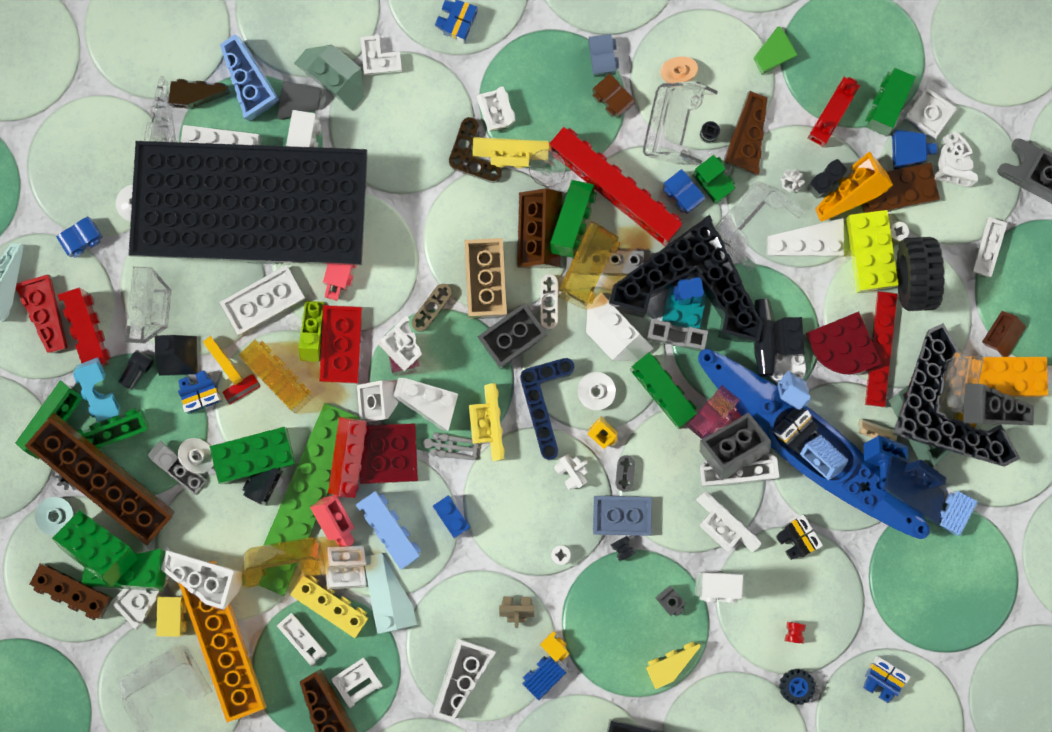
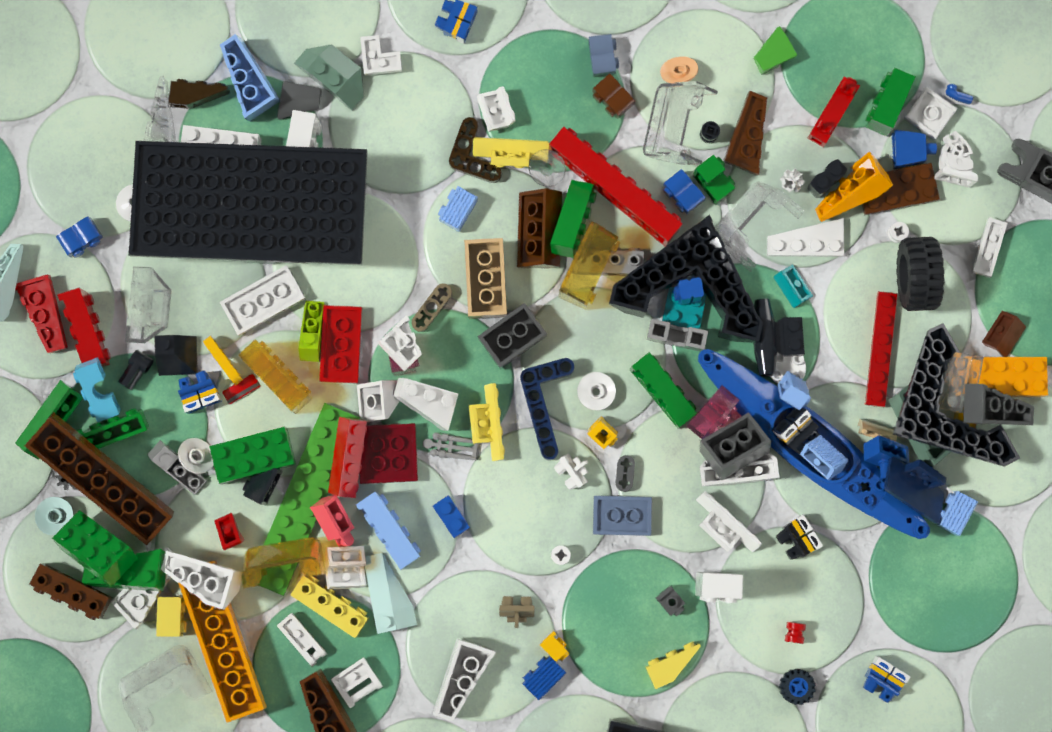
coral brick [323,264,357,301] -> none
white beam [540,274,558,330] -> none
white wedge [586,293,653,361] -> none
black wheel [610,536,636,562] -> none
dark red plate [805,311,882,375] -> none
neon yellow brick [846,210,898,293] -> none
none -> red slope [214,513,244,551]
none -> light blue brick [438,186,478,232]
none -> teal slope [774,264,813,308]
none -> blue arm [945,84,973,105]

